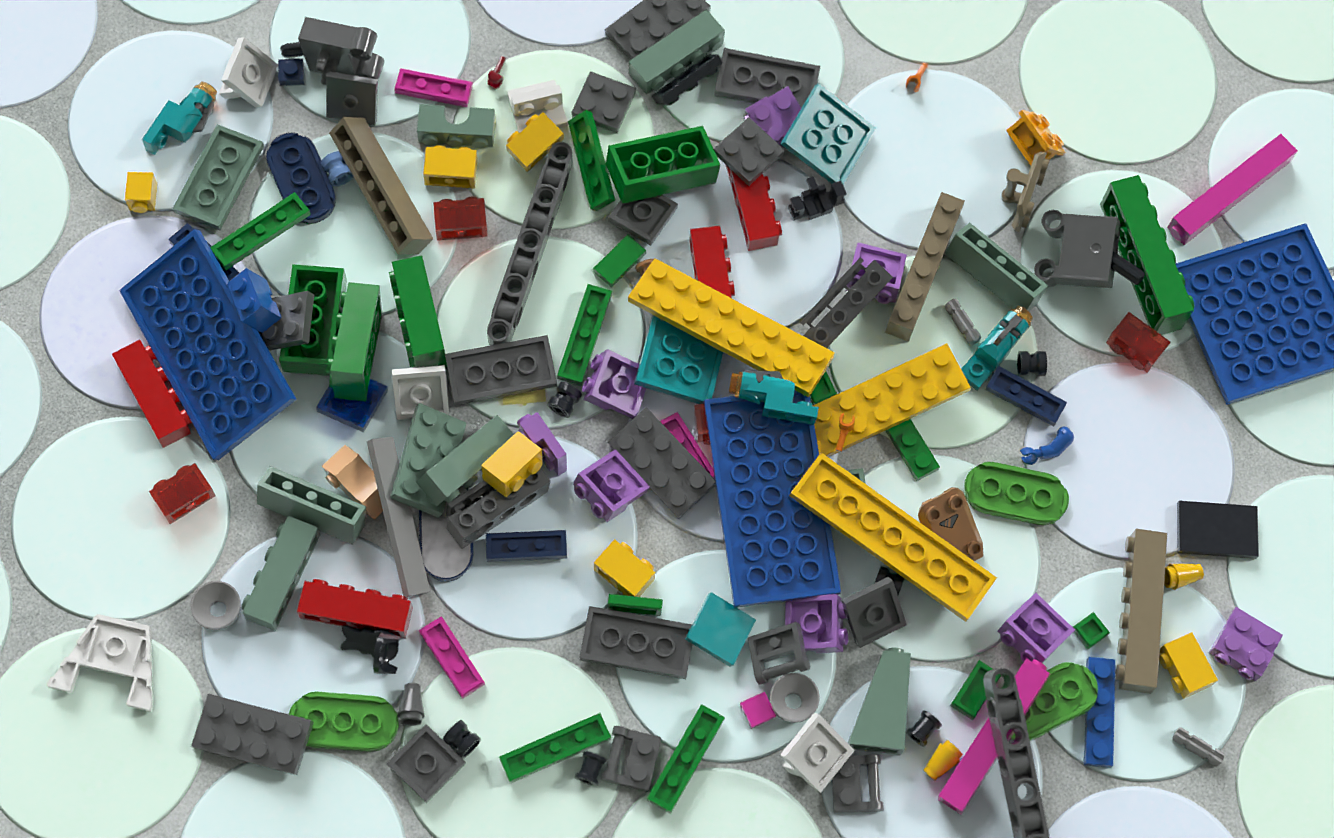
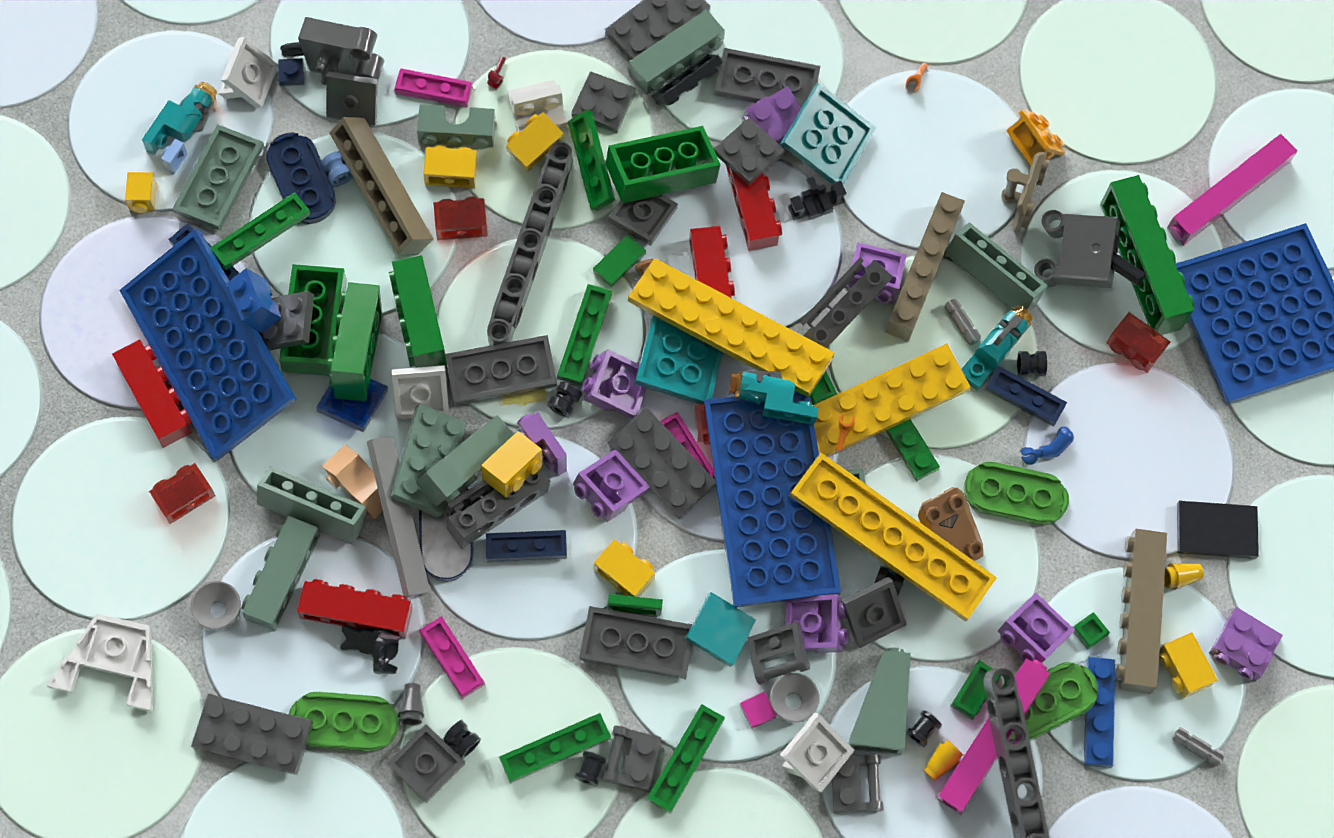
none -> light blue plate [161,139,188,174]

